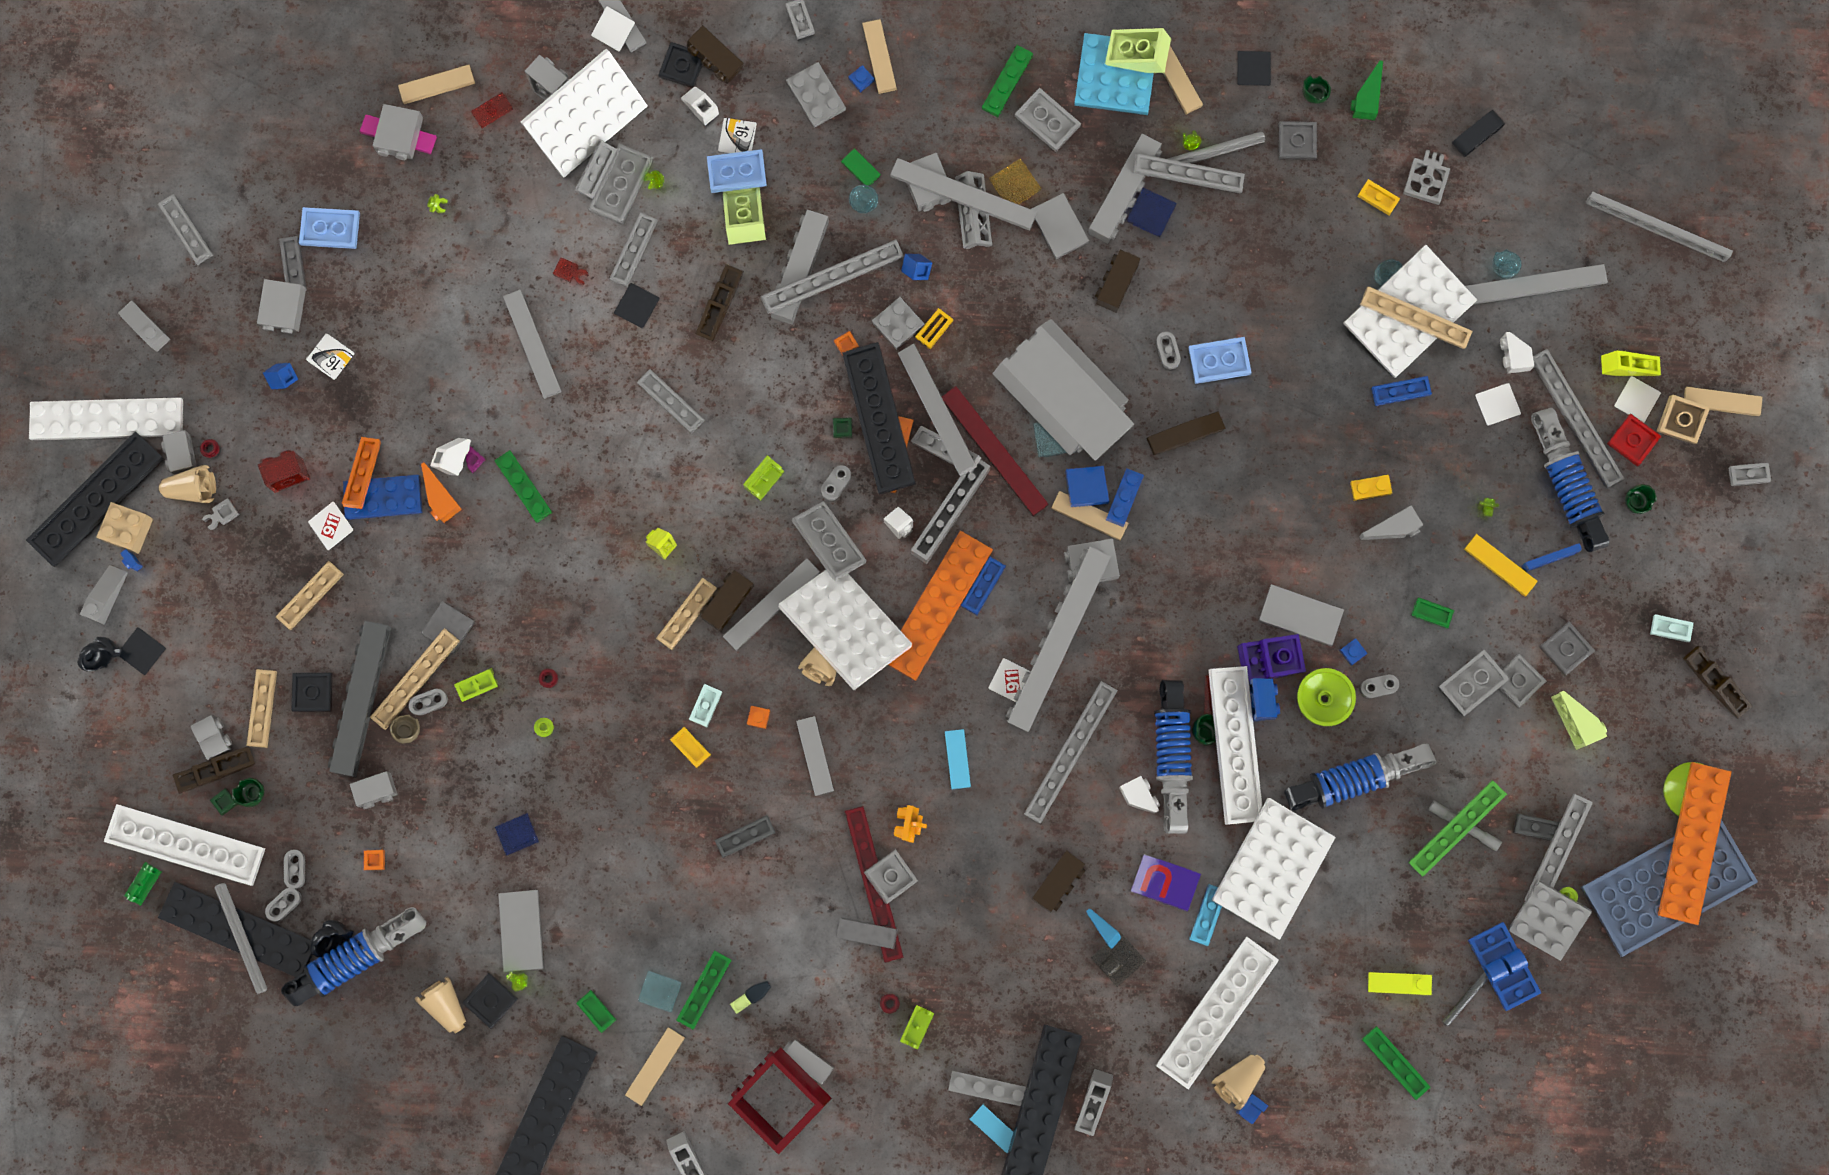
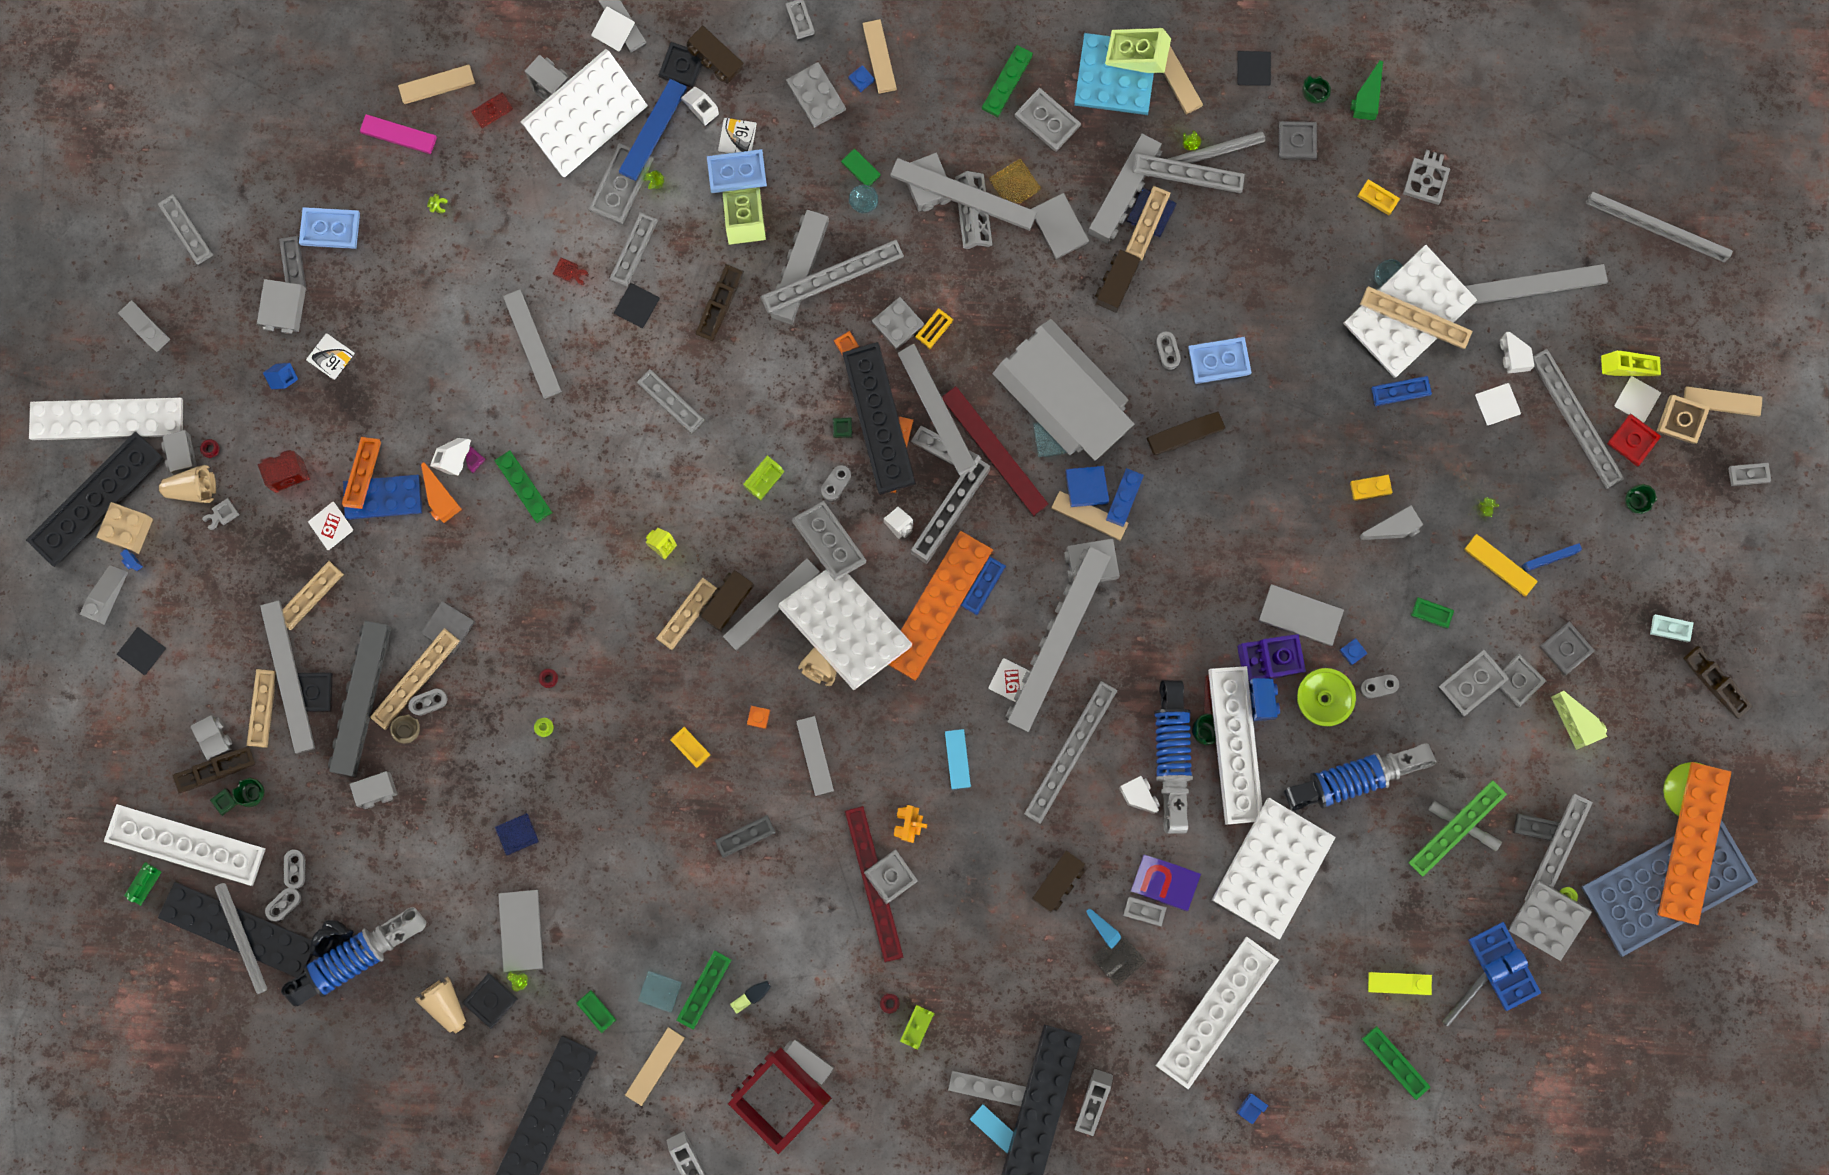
black hair [77,637,122,672] -> none
orange plate [364,850,385,871] -> none
light grey brick [373,104,423,160] -> none
lime hinge [454,668,498,702] -> none
light grey plate [575,140,617,199] -> none
light aqua plate [689,684,722,727] -> none
flat silver tile [836,918,898,949] -> none
blue panel [901,254,932,280] -> none
medium azure tile [1189,884,1222,946] -> none
tan cone [1211,1055,1265,1110] -> none
black beam [1452,110,1505,157] -> none
clear light blue hair [1492,249,1522,278] -> none
piece [1531,408,1609,552] -> none
none -> light grey tile [260,600,315,754]
none -> blue tile [619,79,687,181]
none -> light grey plate [1123,897,1166,927]
none -> tan tile [1125,186,1171,261]

